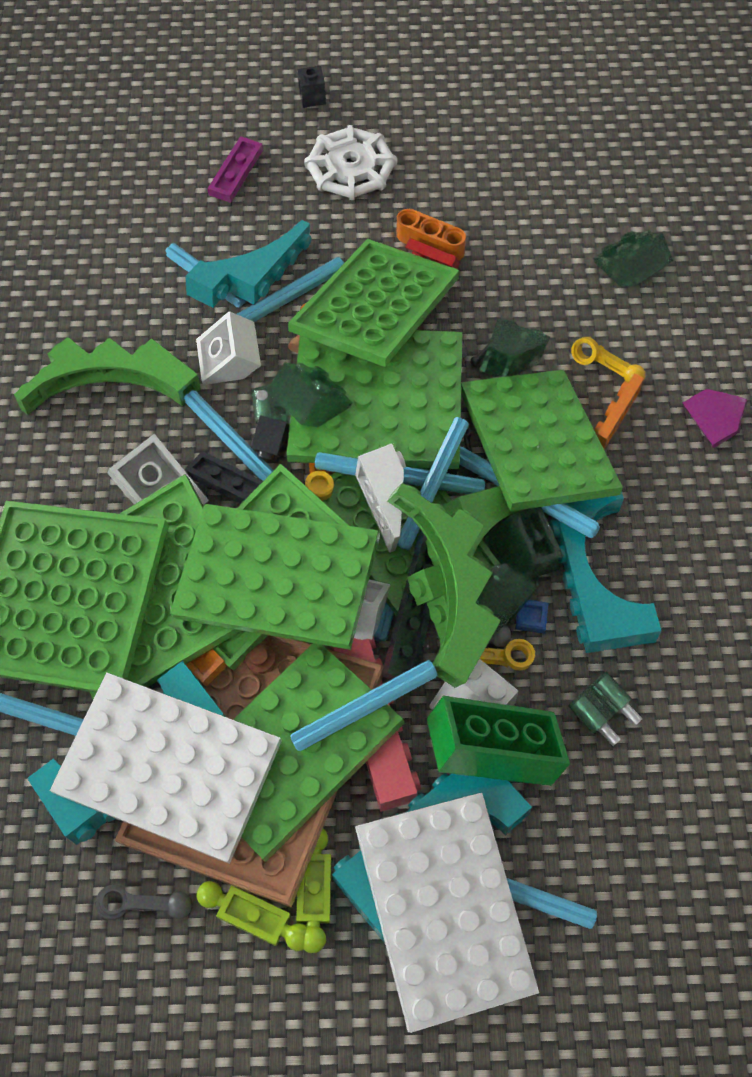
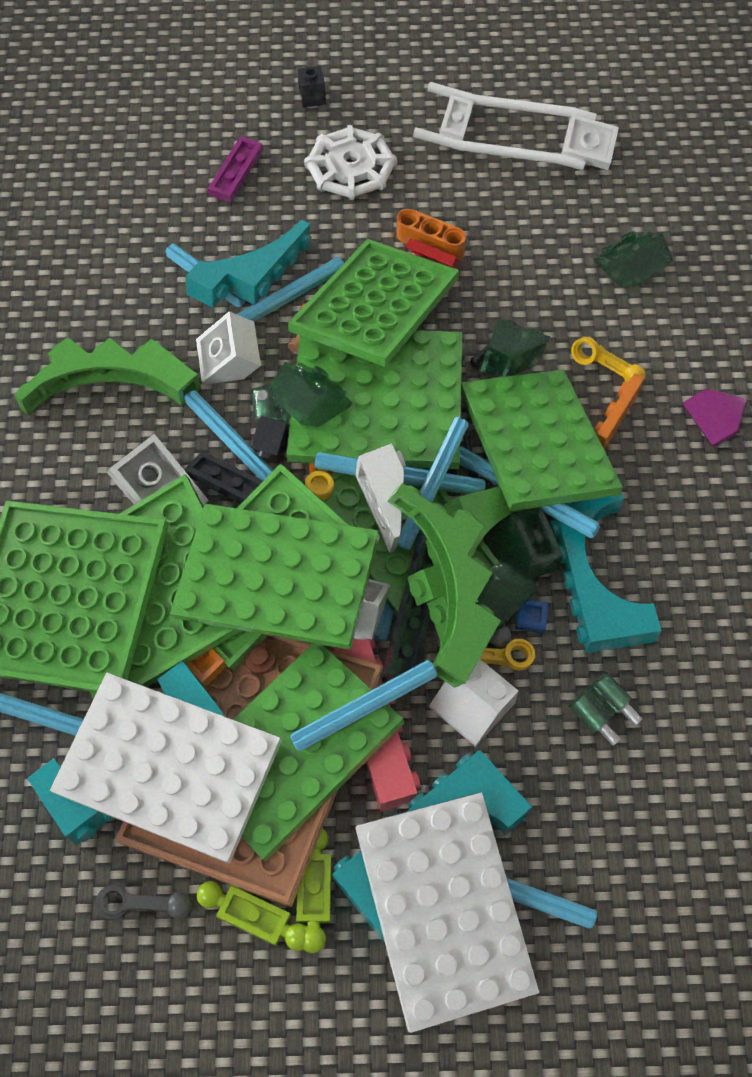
green brick [427,695,570,786] -> none
none -> white plate [413,82,619,171]

